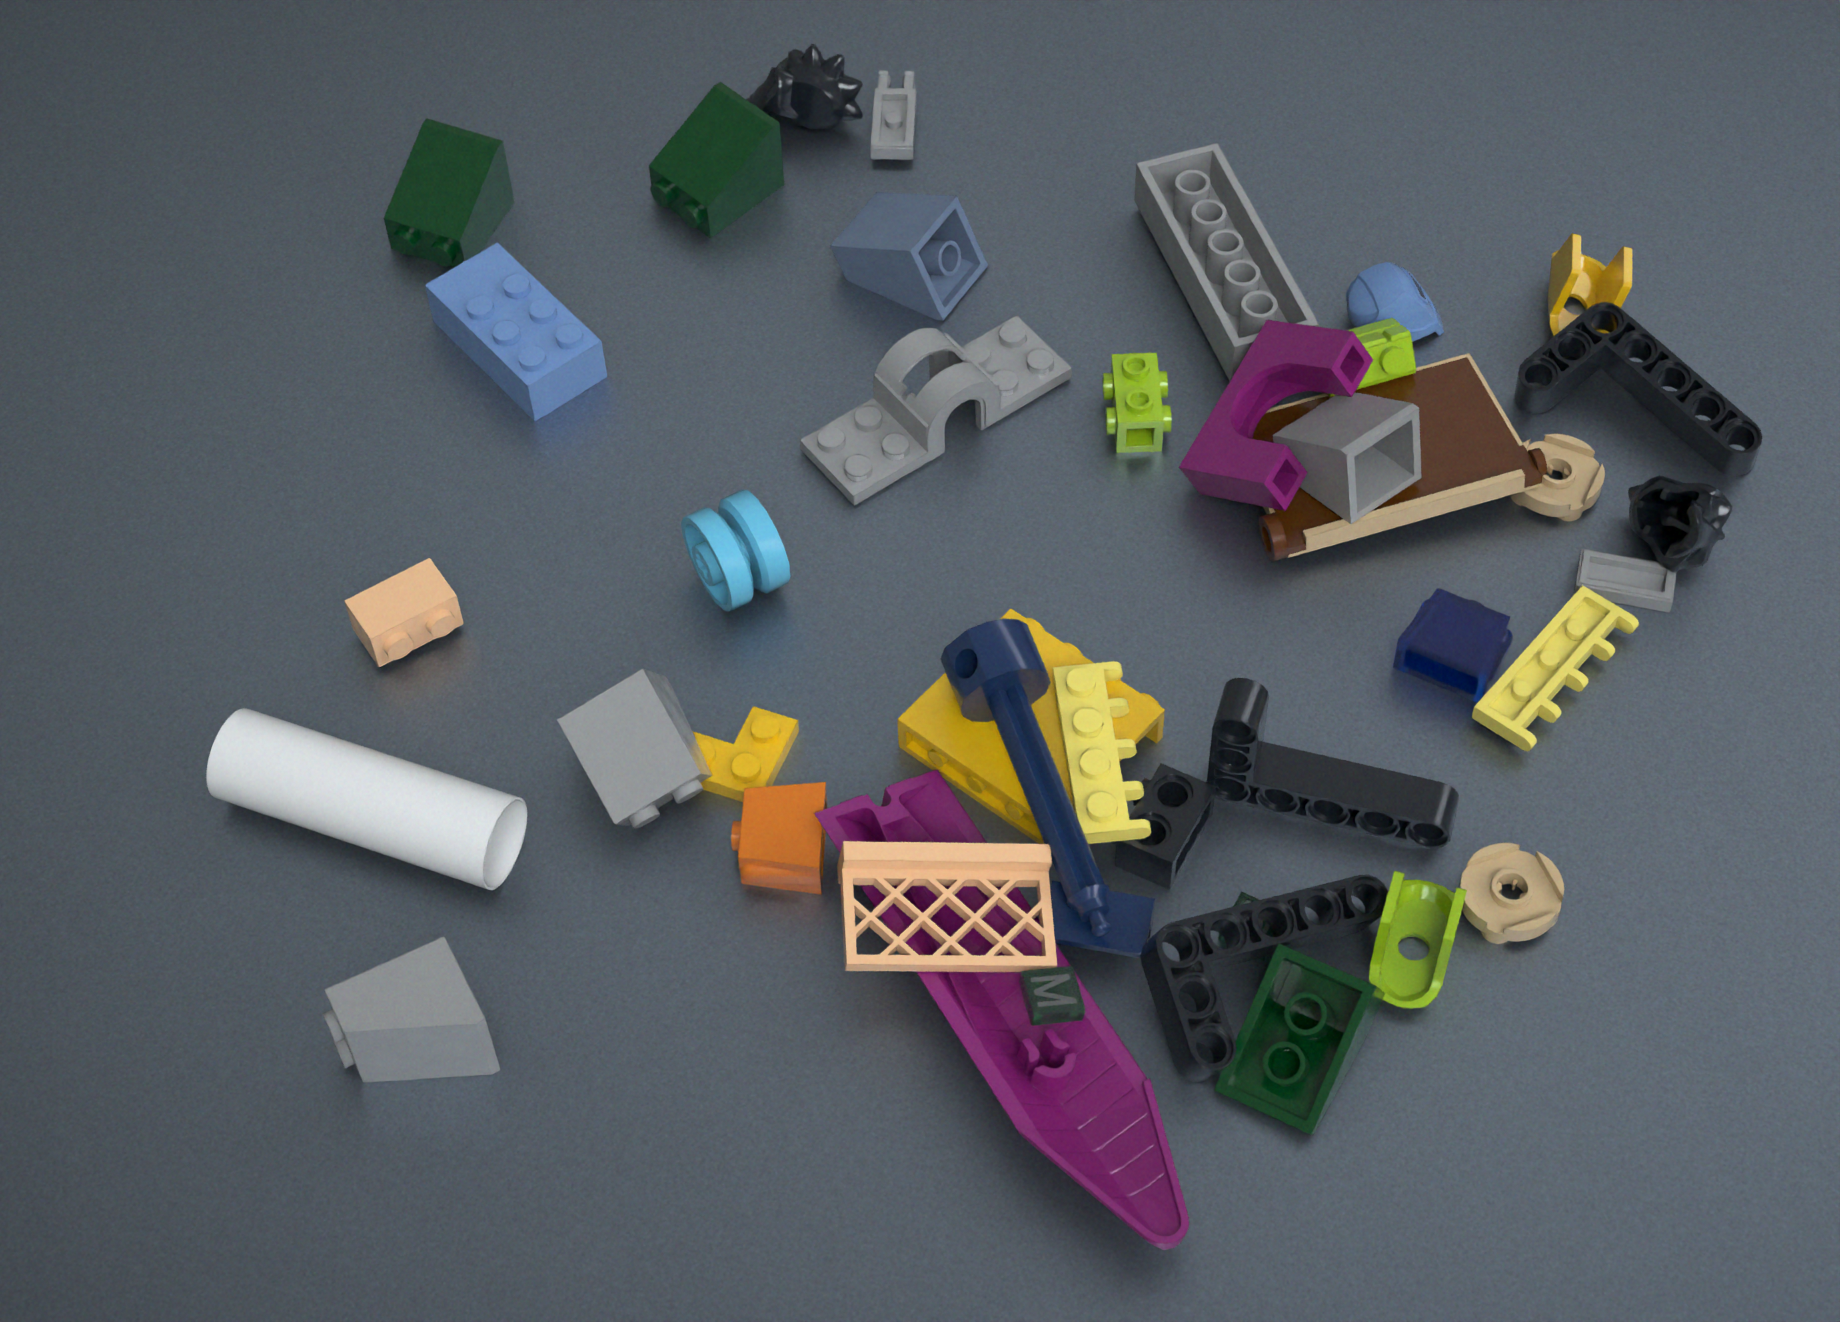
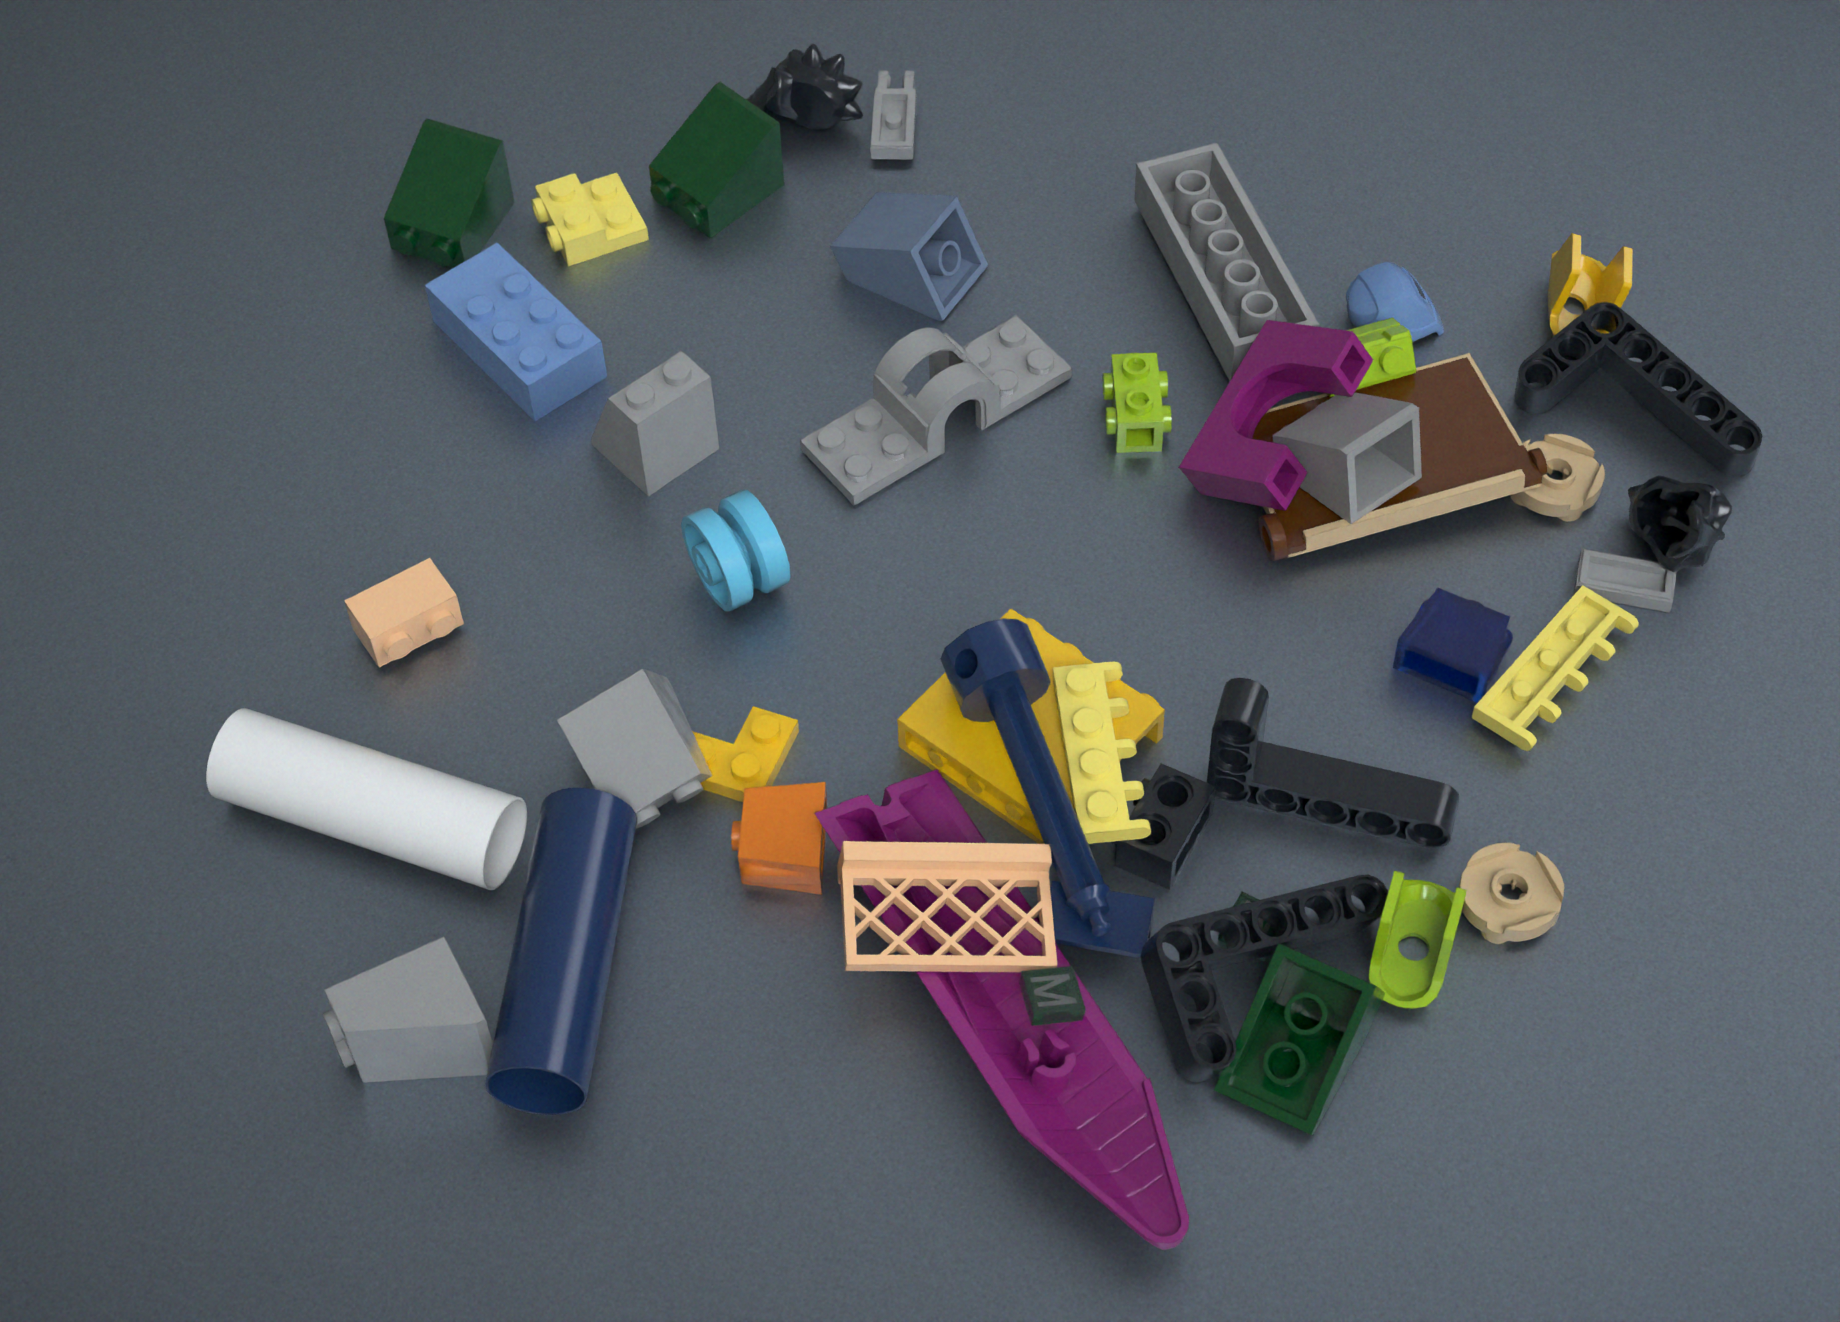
none -> dark blue piece [485,788,637,1115]
none -> light yellow plate [531,172,649,266]
none -> light grey slope [591,351,719,496]

